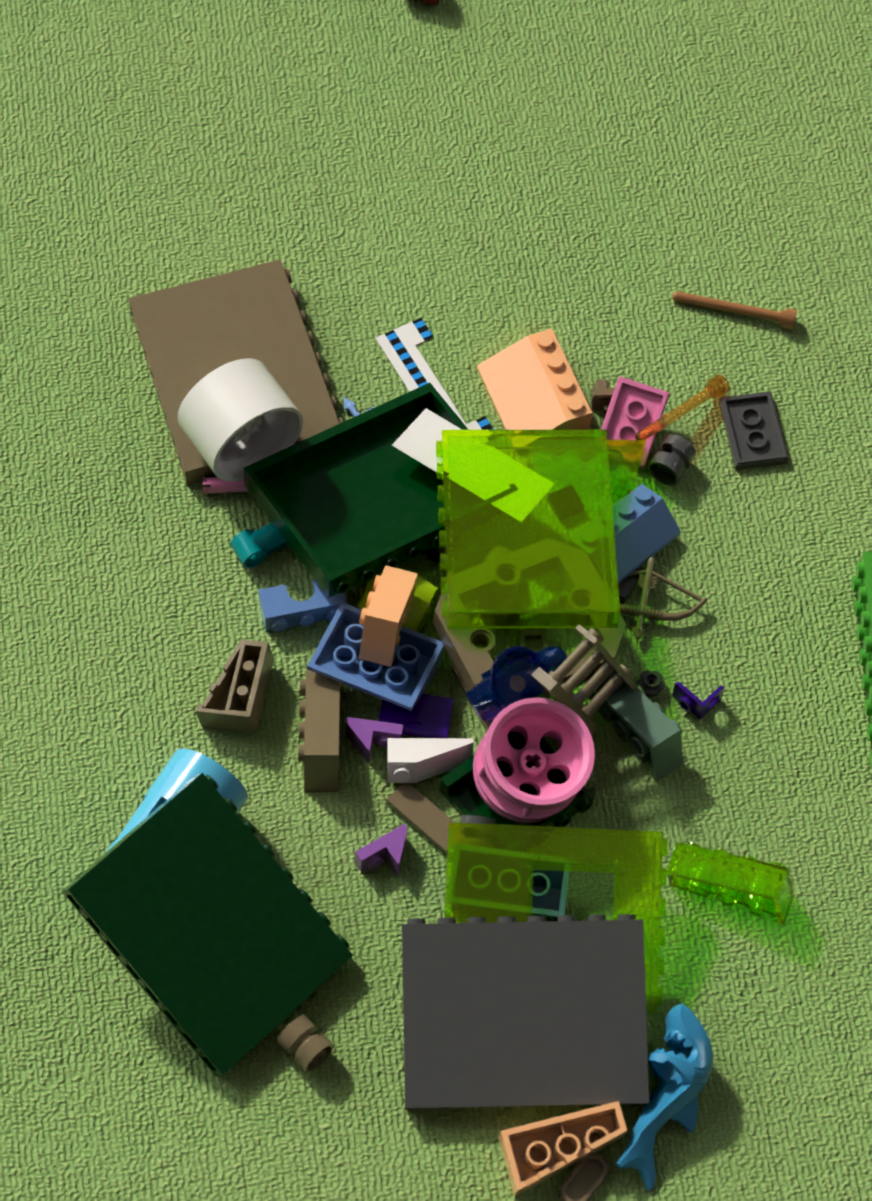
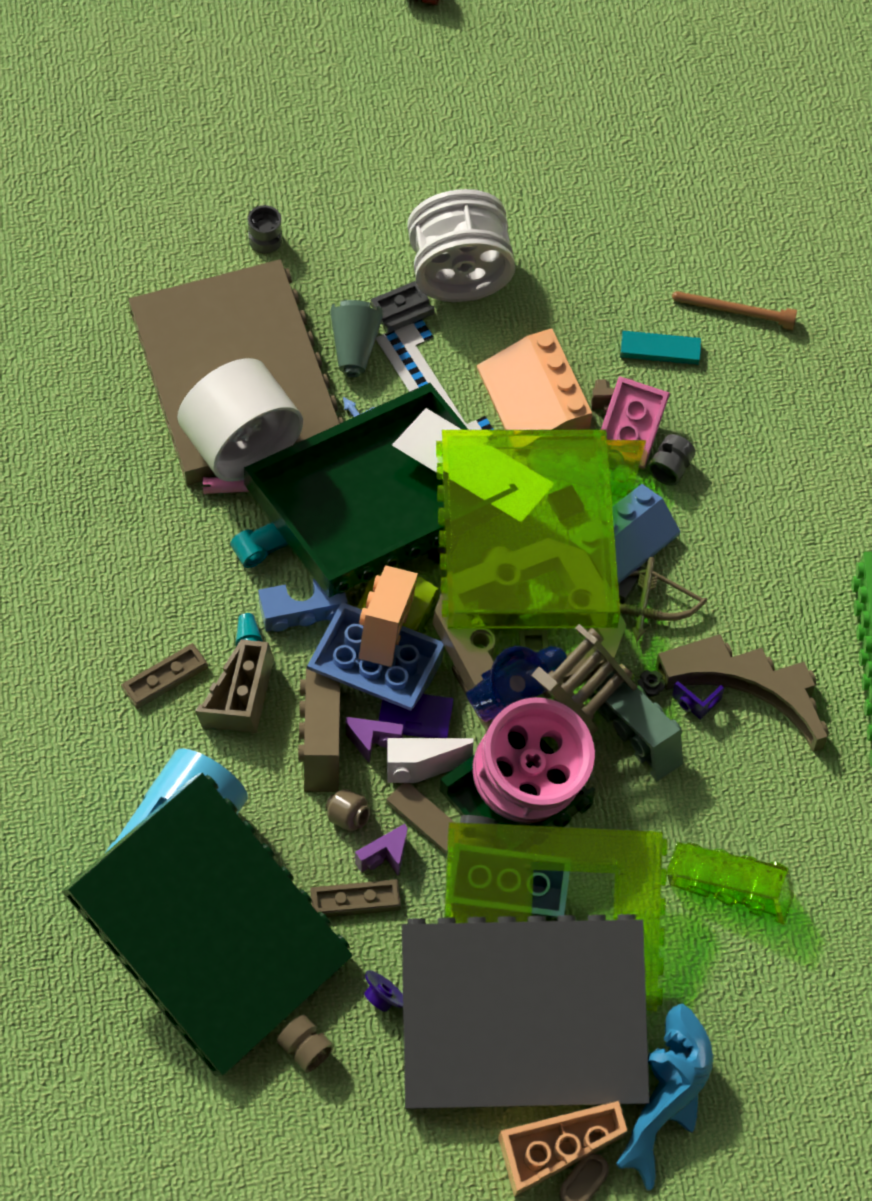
clear orange piece [635,375,730,443] -> none
dark grey tile [718,391,789,470] -> none
none -> dark tan tile [121,643,208,710]
none -> teal cone [235,613,263,647]
none -> dark grey wheel [248,205,282,254]
none -> dark tan tile [310,879,401,917]
none -> dark tan head [326,789,370,831]
none -> sand green cone [330,300,383,377]
none -> dark purple piece [364,970,403,1012]
none -> dark grey plate [370,281,435,333]
none -> white wheel [407,189,515,302]
none -> teal tile [620,331,701,365]
none -> dark tan arch [655,634,829,752]

